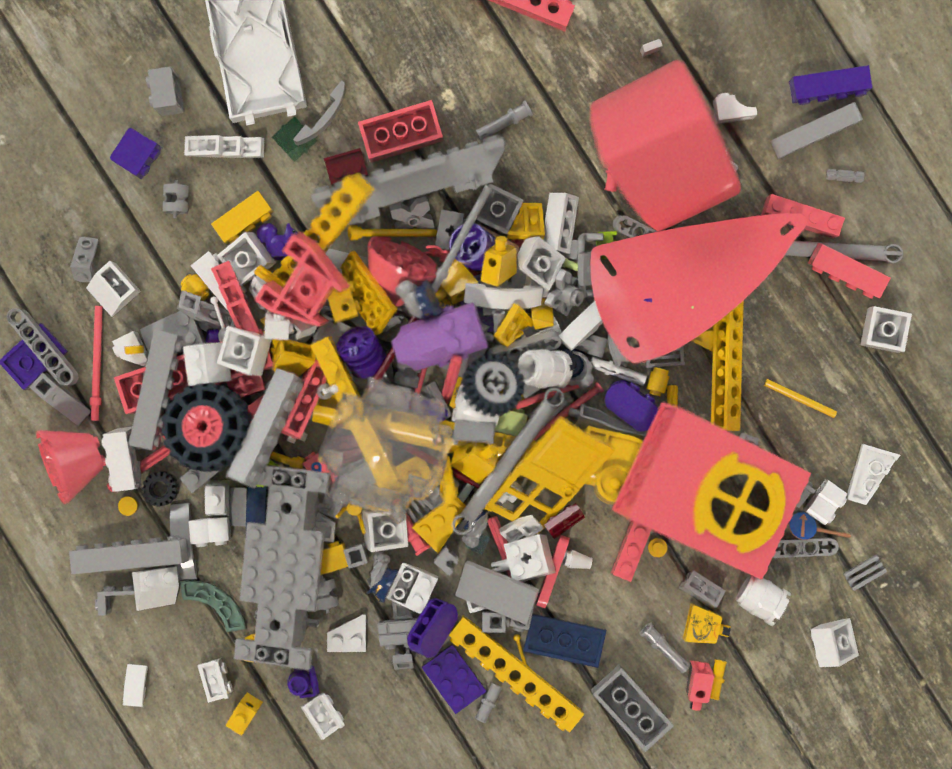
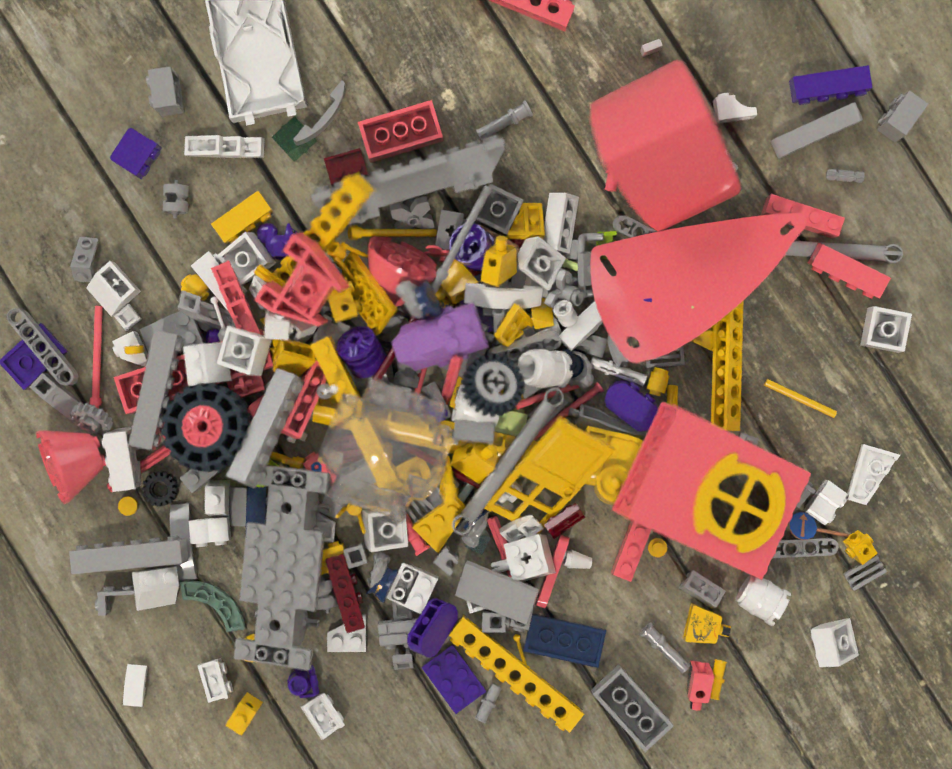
none -> light grey gear [70,403,113,435]
none -> white tile [114,304,142,331]
none -> dark red bracket [325,554,365,633]
none -> yellow plant [326,241,368,279]
none -> white wheel [553,300,578,327]
none -> yellow brick [843,530,878,565]
none -> light grey brick [876,90,928,143]

